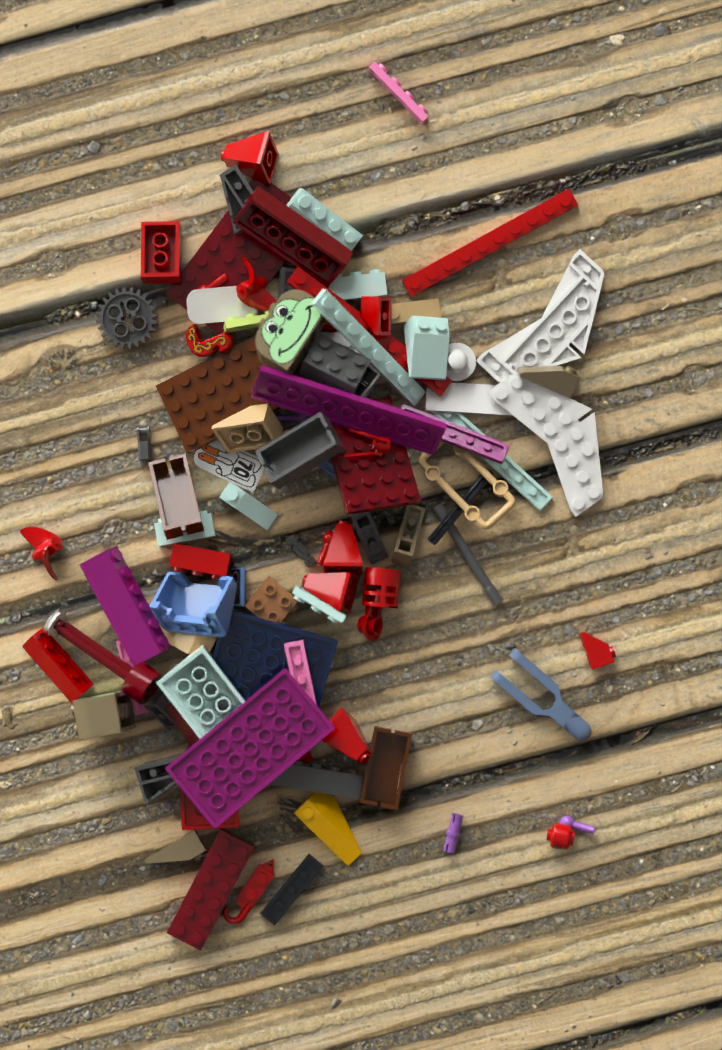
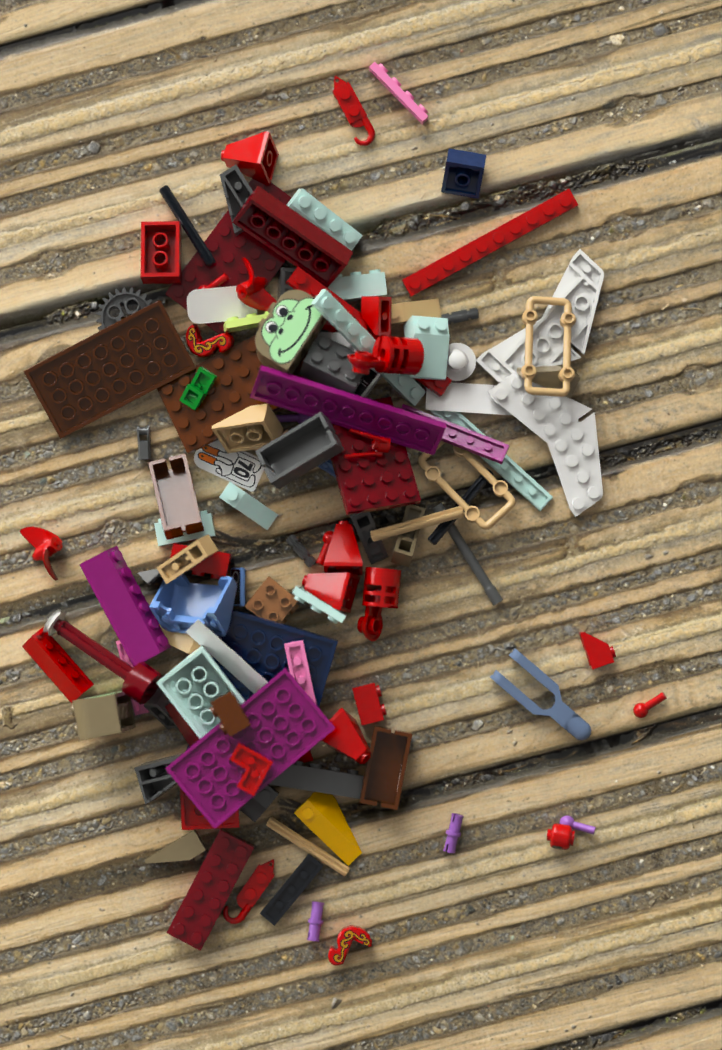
none -> reddish brown plate [24,300,196,439]
none -> light grey slope [138,569,161,584]
none -> tan slope [157,534,219,584]
none -> black axle [159,185,216,267]
none -> green slope [179,367,218,410]
none -> white sticker [186,619,268,694]
none -> reddish brown brick [210,690,251,737]
none -> red plate [229,742,273,796]
none -> dark grey slope [240,784,279,822]
none -> tan axle [266,817,350,876]
none -> medium lavender pin [307,901,324,942]
none -> red animal [328,925,372,966]
none -> red plate [332,76,375,146]
none -> red cylinder [347,336,424,375]
none -> red brick [352,682,387,726]
none -> tan axle [370,506,464,542]
none -> dark blue slope [441,148,486,199]
none -> dark grey axle [441,308,479,325]
none -> tan bar [520,296,576,397]
none -> red bar [633,692,667,718]

